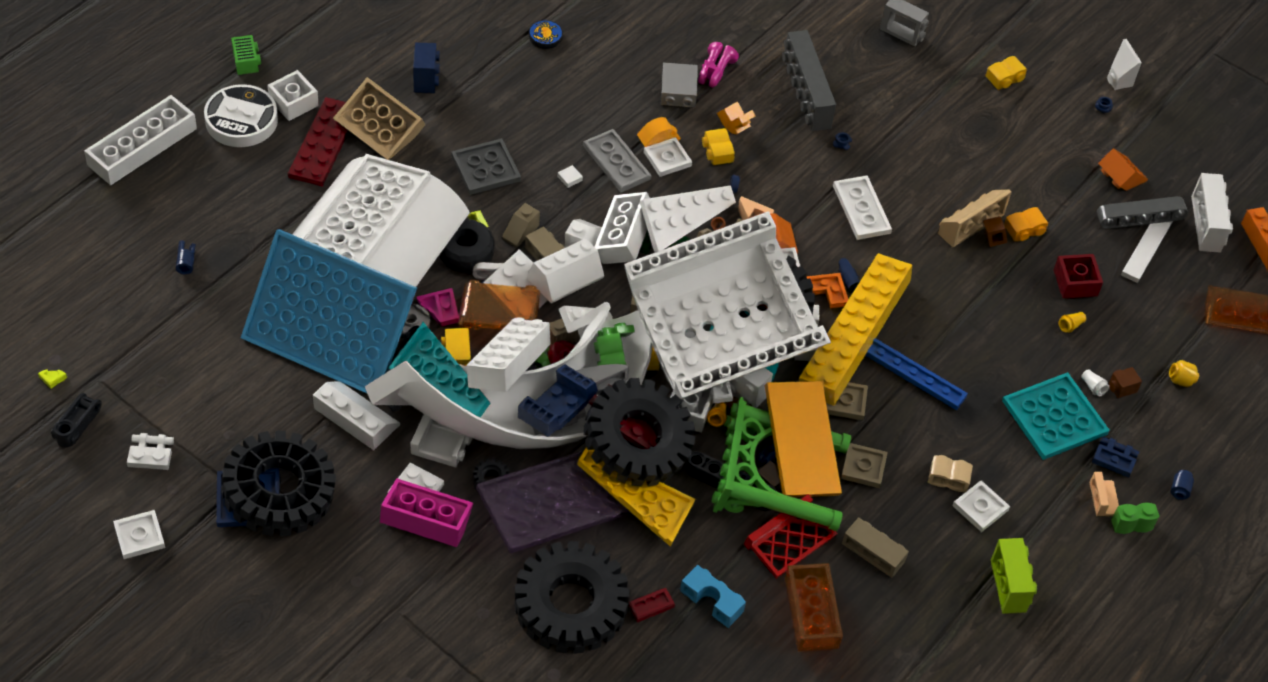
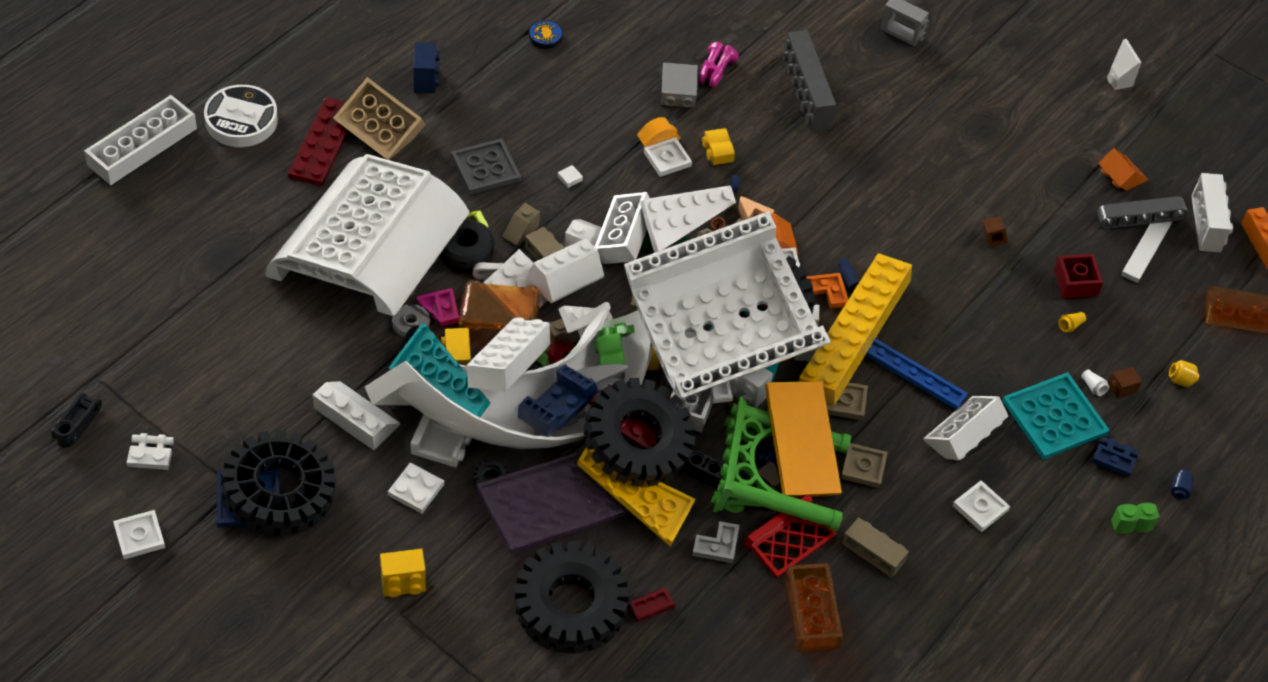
neon yellow tile [38,370,67,389] -> none
dark blue hinge [176,240,196,274] -> none
bright green brick [231,35,261,75] -> none
dark azure plate [241,229,417,393] -> none
white brick [268,70,319,121] -> none
dark pink slope [380,478,473,547] -> none
light grey tile [583,129,651,192] -> none
dark azure arch [680,565,746,628] -> none
light orange cone [707,402,726,427] -> none
light orange brick [717,102,755,134] -> none
dark blue plate [833,132,852,150] -> none
white plate [833,176,892,240] -> none
tan brick [928,455,973,492] -> none
tan slope [938,190,1011,247] -> none
yellow brick [986,56,1027,90] -> none
lime brick [991,538,1037,614] -> none
light orange brick [1004,207,1048,241] -> none
light nougat panel [1090,472,1119,516] -> none
dark blue plate [1095,97,1113,113] -> none
none -> yellow brick [380,549,426,597]
none -> light grey plate [692,521,739,563]
none -> white slope [923,396,1008,460]

